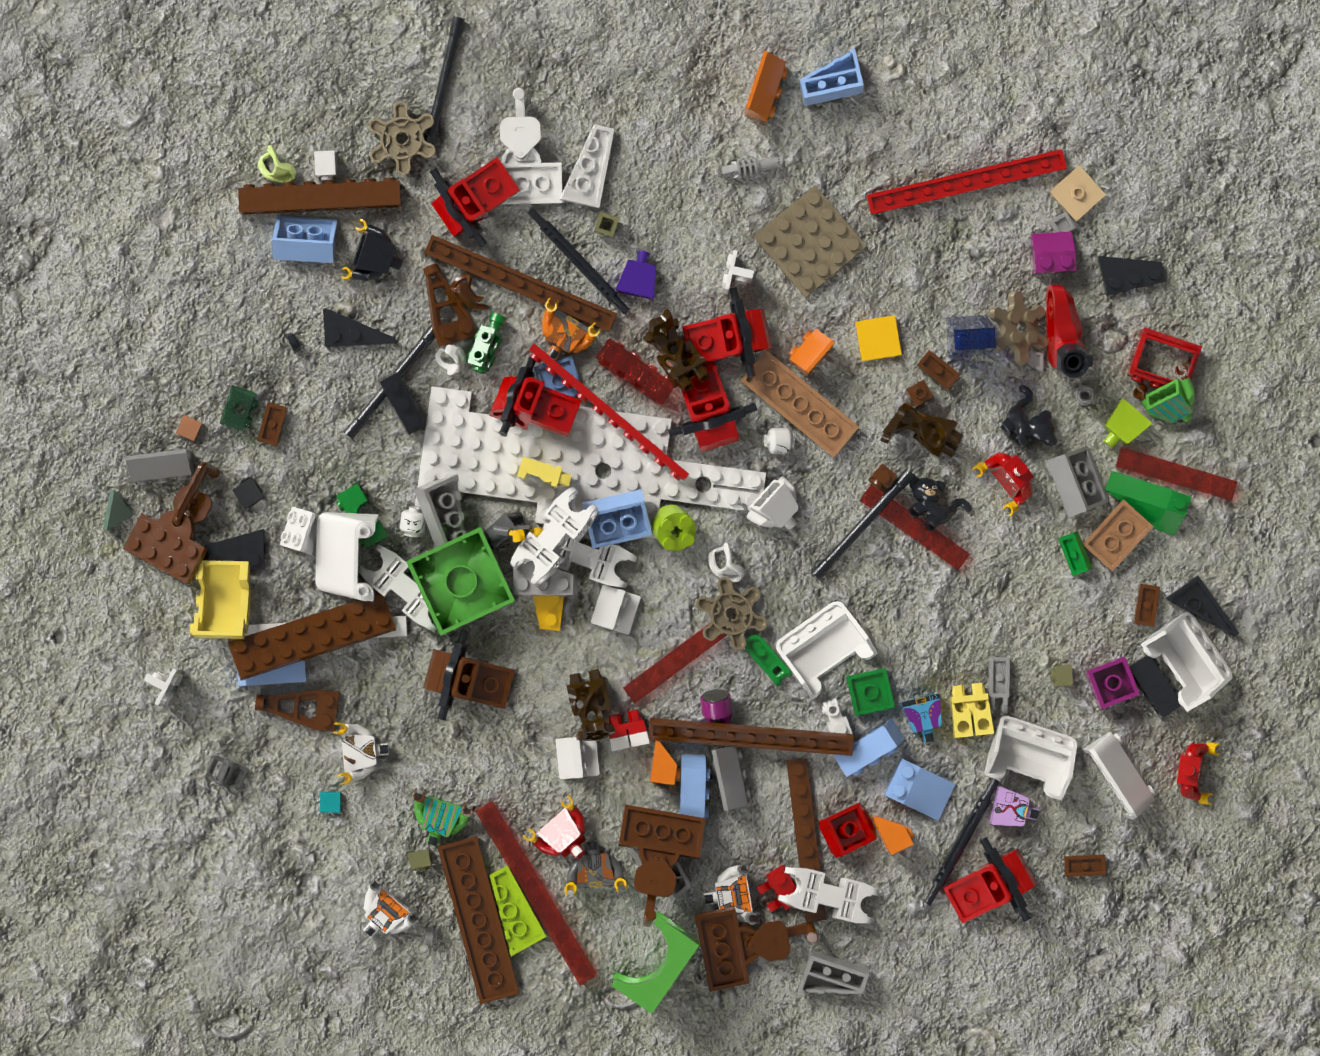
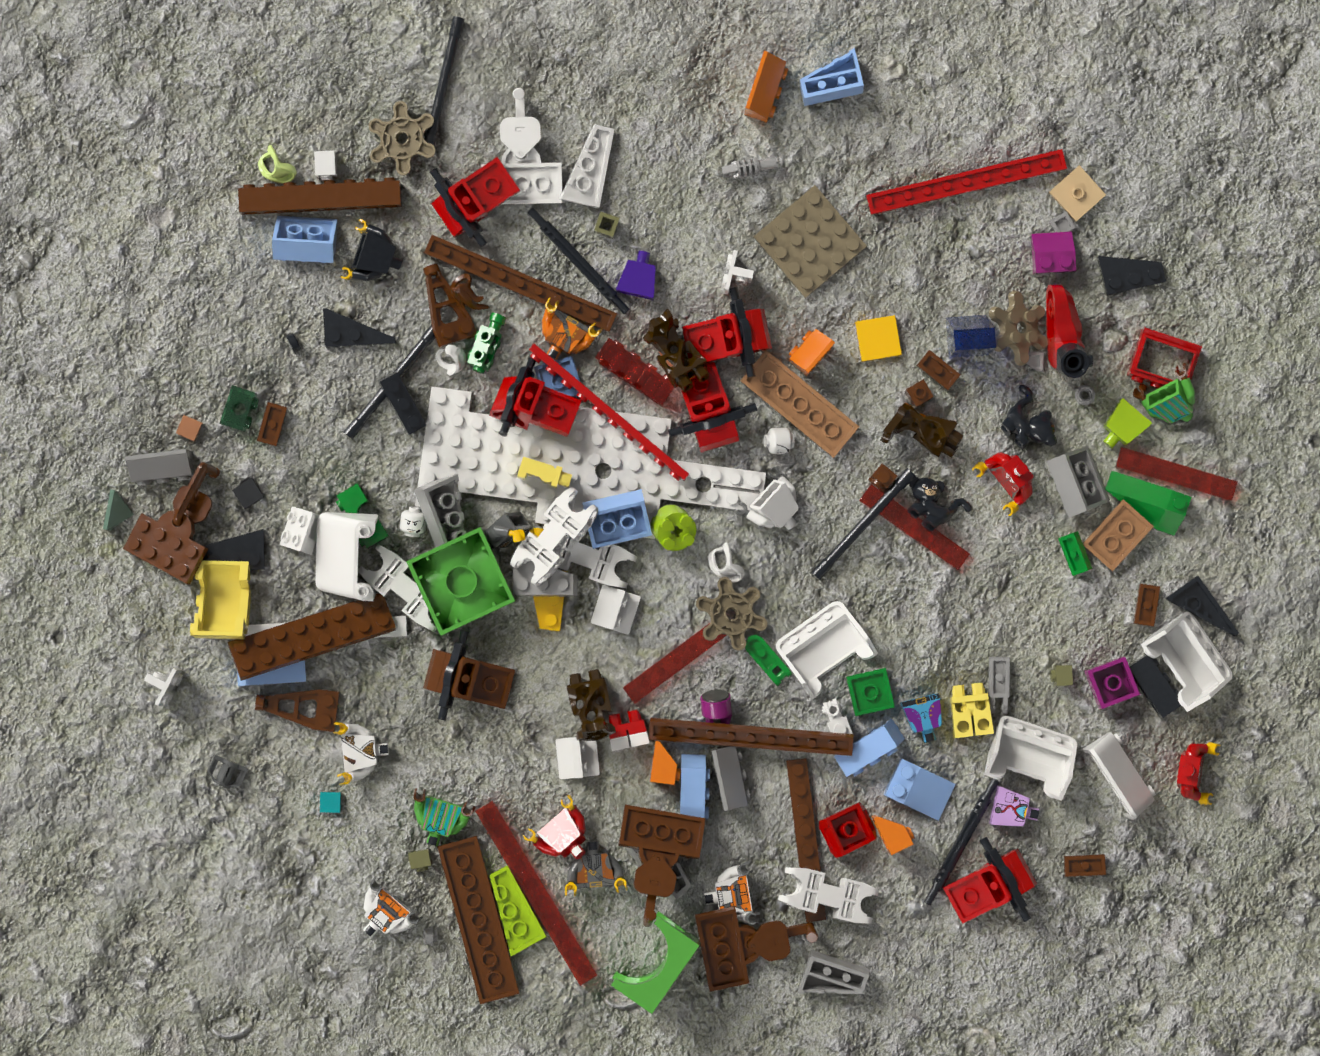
red plate [756,864,796,912] -> none

